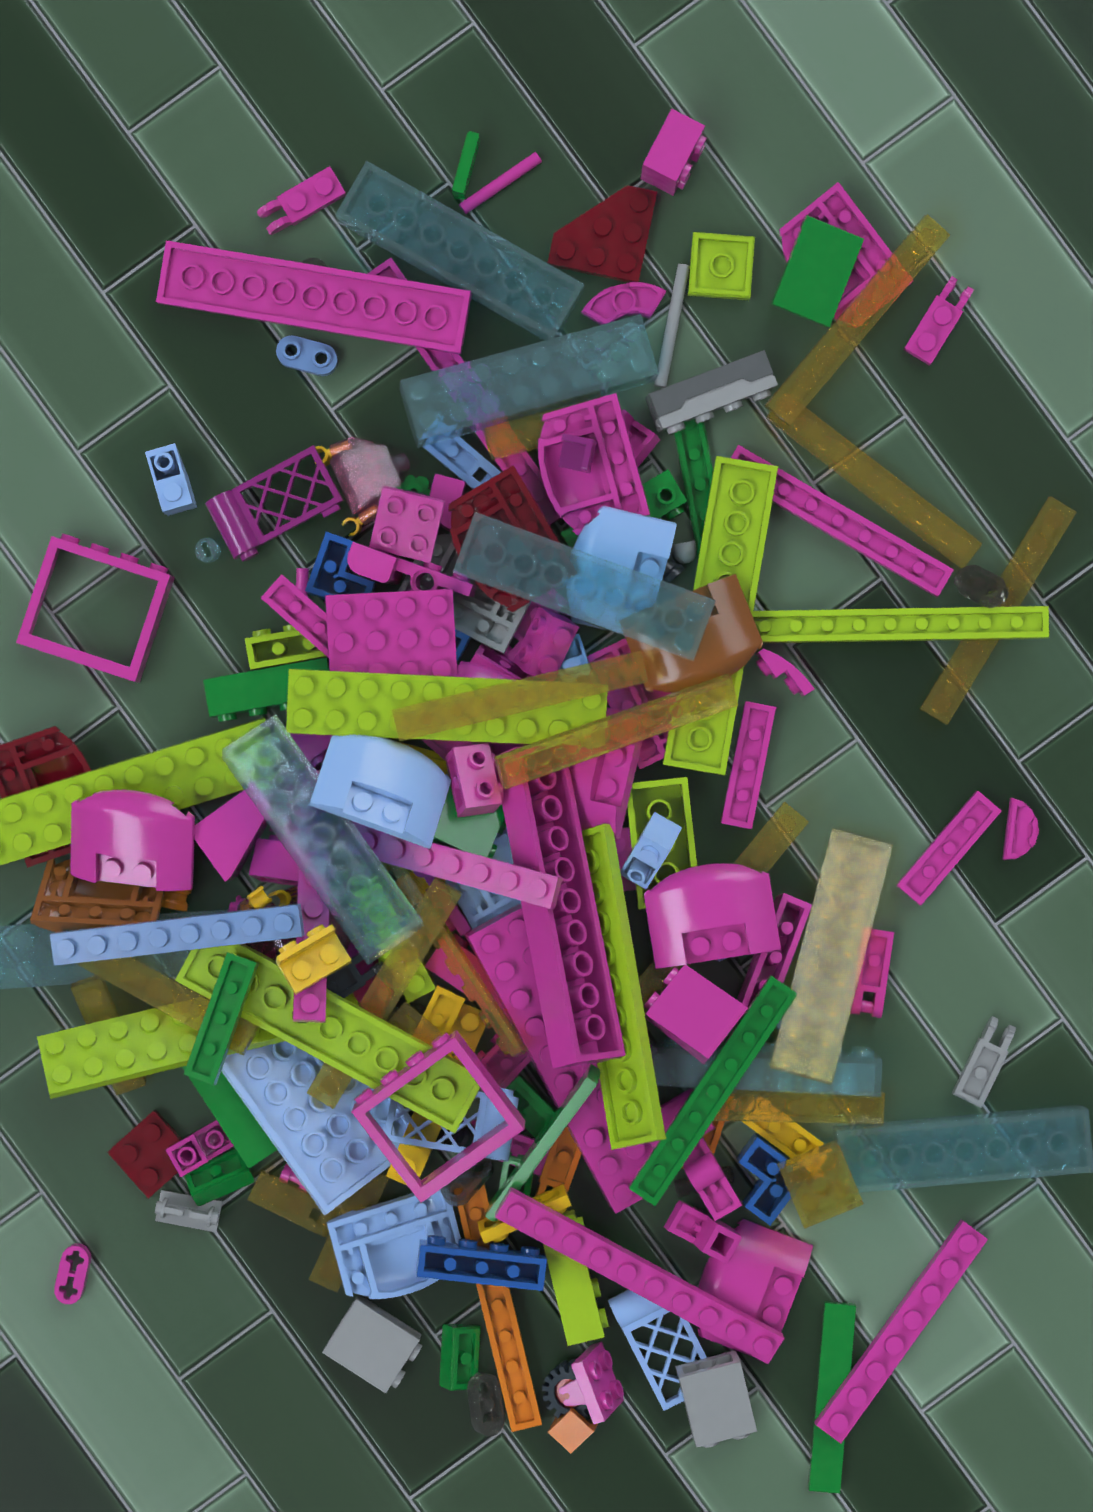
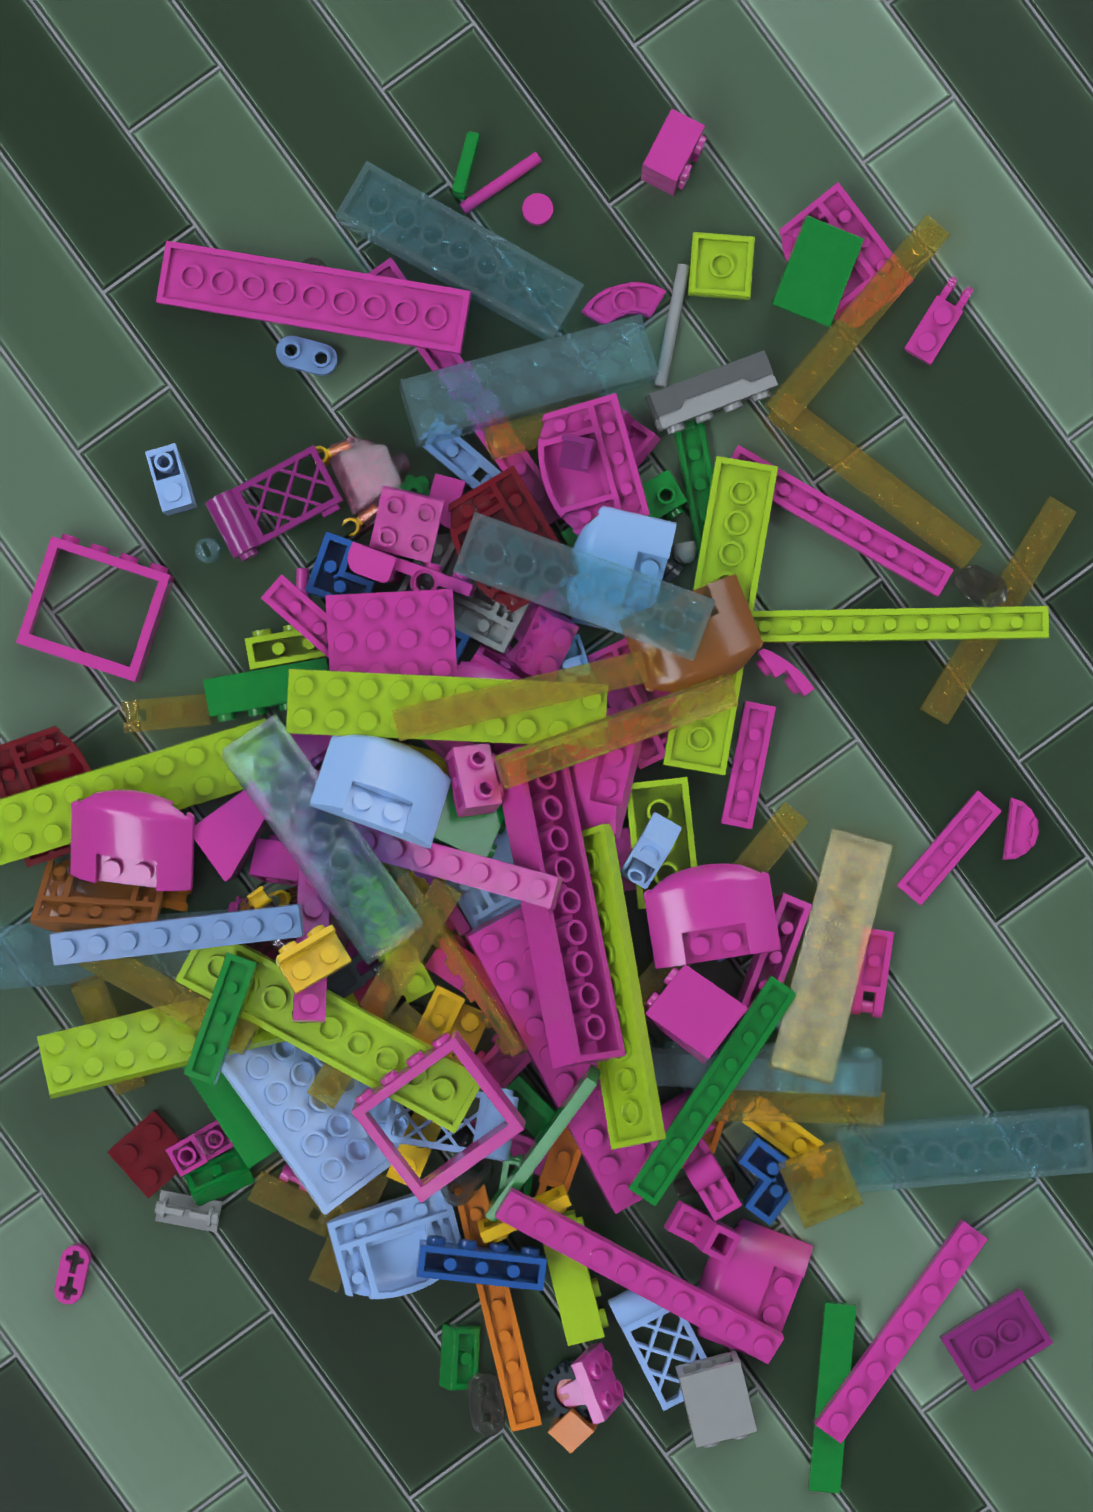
dark pink hinge [257,166,346,235] -> none
light grey brick [322,1294,422,1393] -> none
dark red plate [547,185,657,283] -> none
light grey hinge [952,1016,1016,1108] -> none
none -> clear yellow plate [121,694,211,733]
none -> dark pink tile [522,193,553,226]
none -> magenta plate [939,1287,1053,1392]

